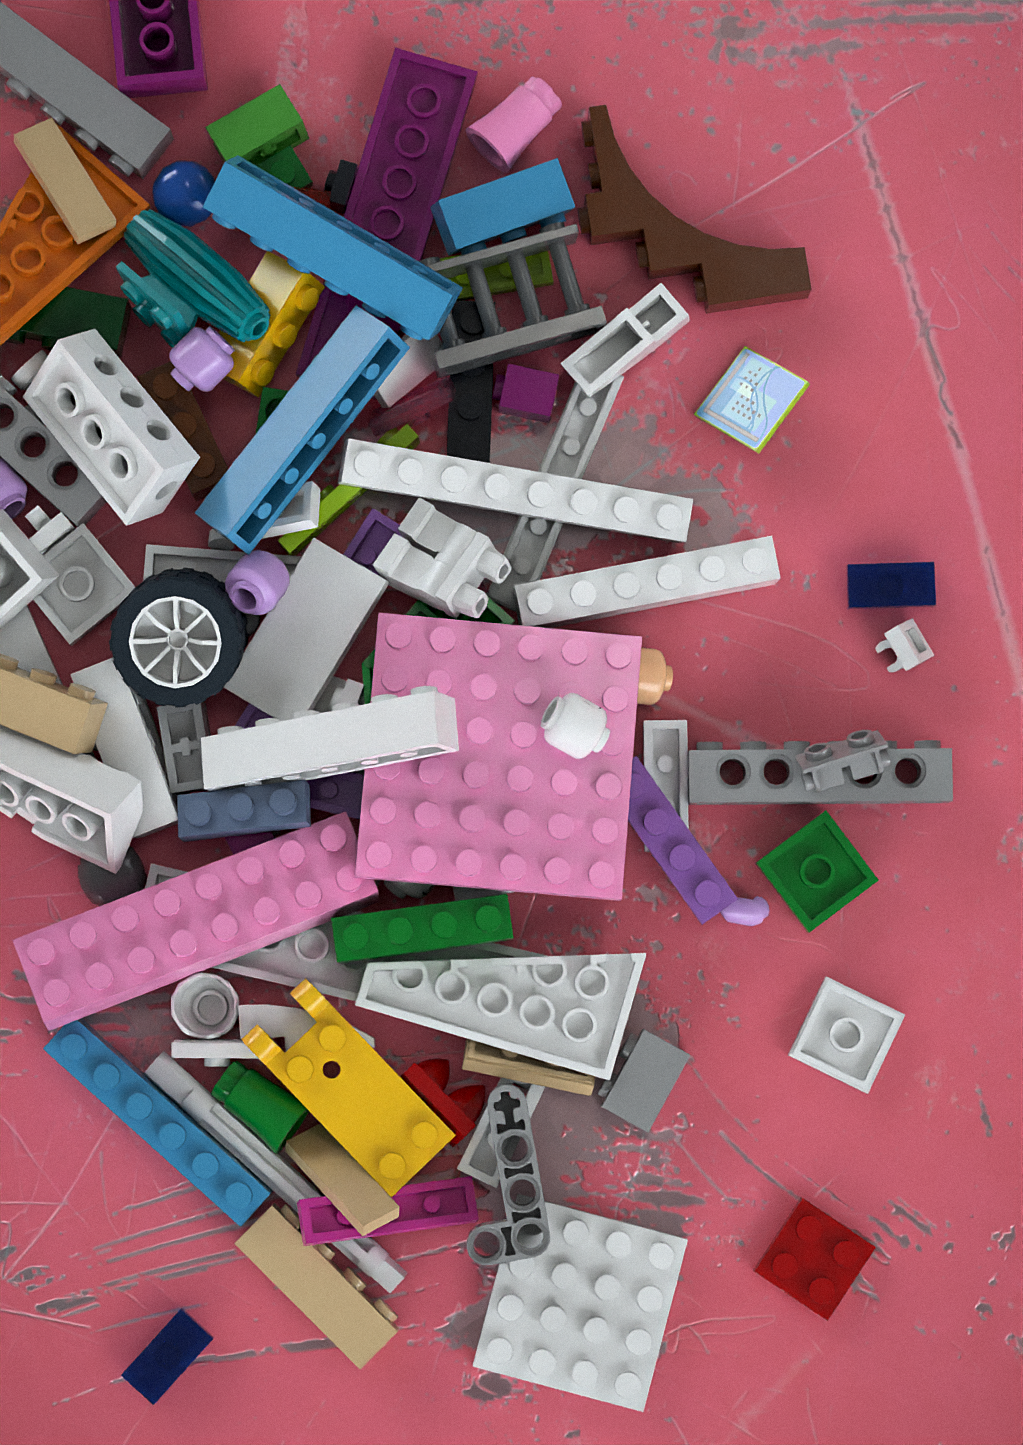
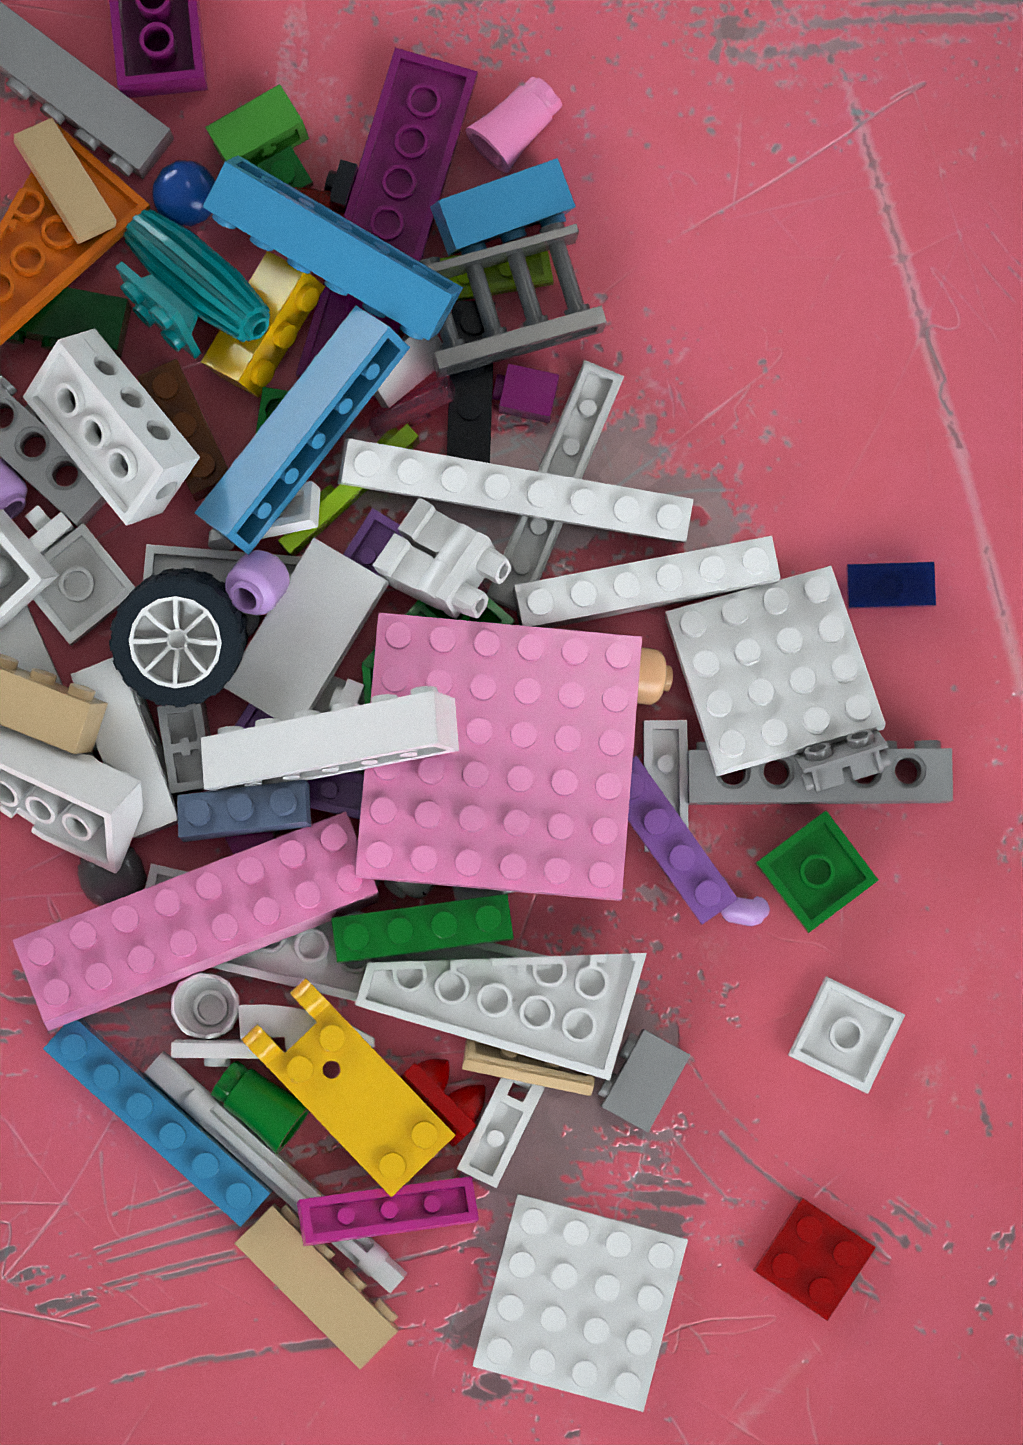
white tile [11,350,48,391] -> none
clear blue plate [121,1308,214,1405] -> none
lavender head [169,326,235,392] -> none
tan tile [285,1123,400,1236] -> none
light grey beam [467,1084,550,1265] -> none
white head [541,693,610,759] -> none
white slope [561,283,690,397] -> none
reddish brown arch [578,105,812,314] -> none
piece [694,346,810,454] -> none
white tile [875,618,935,672] -> none
none -> white plate [665,566,886,776]

